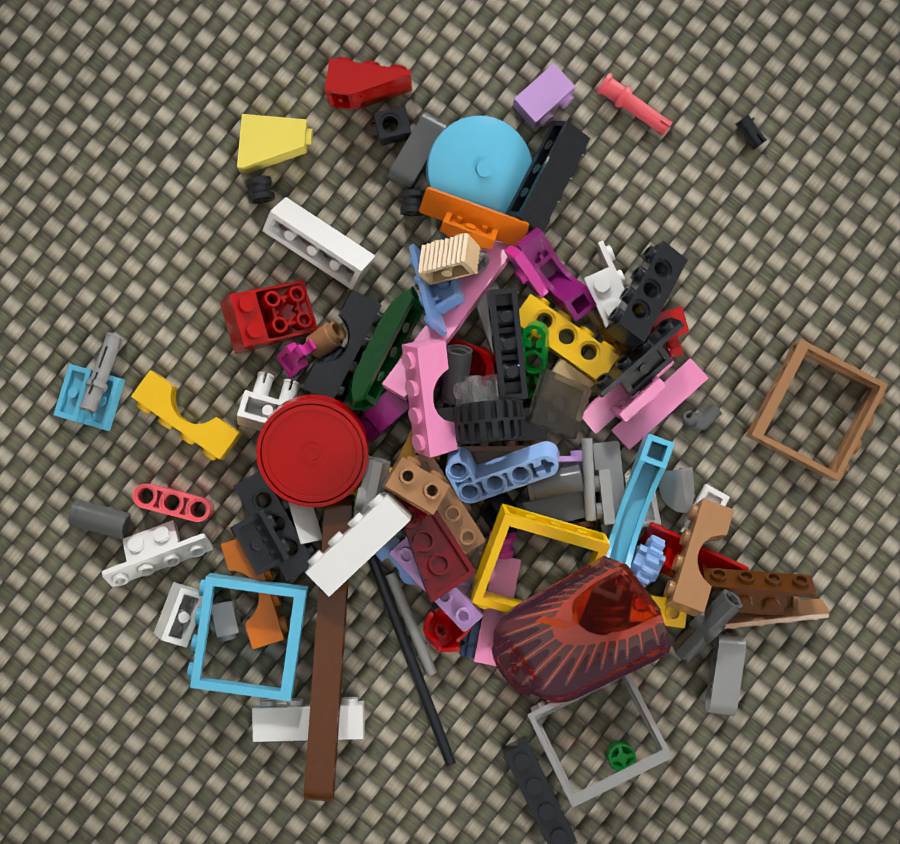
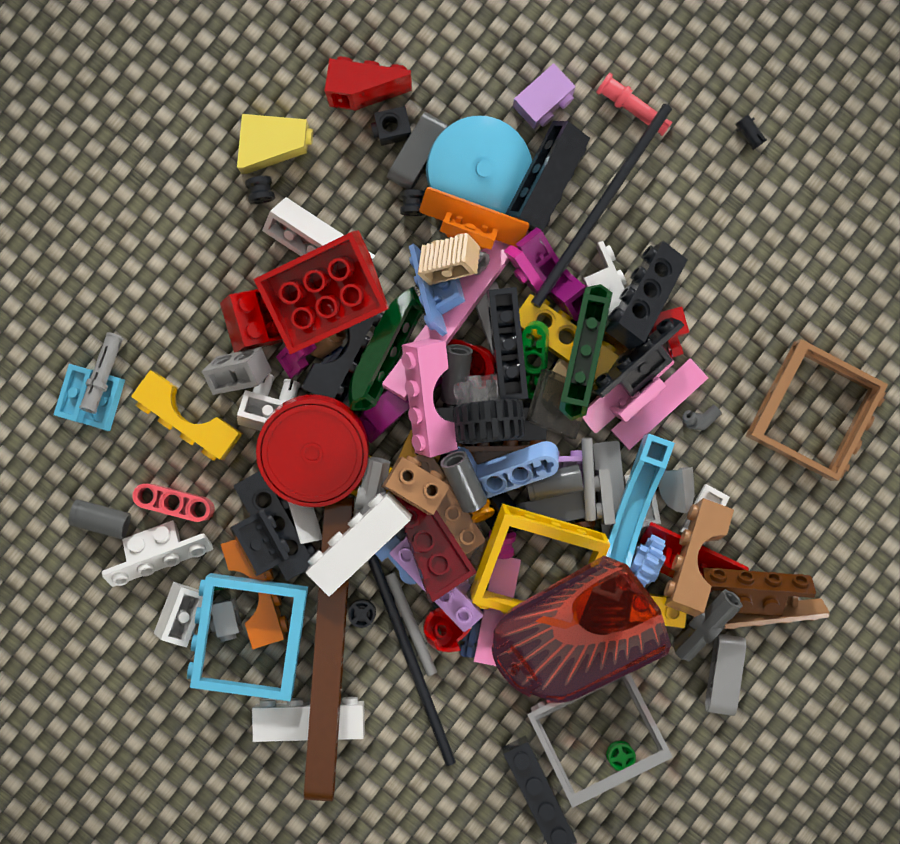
none -> light grey brick [202,347,272,395]
none -> red slope [253,230,389,355]
none -> black wheel [348,599,376,628]
none -> dark grey pin [440,451,487,513]
none -> light orange bush [469,499,495,523]
none -> black piece [531,104,672,308]
none -> dark green brick [559,284,613,421]

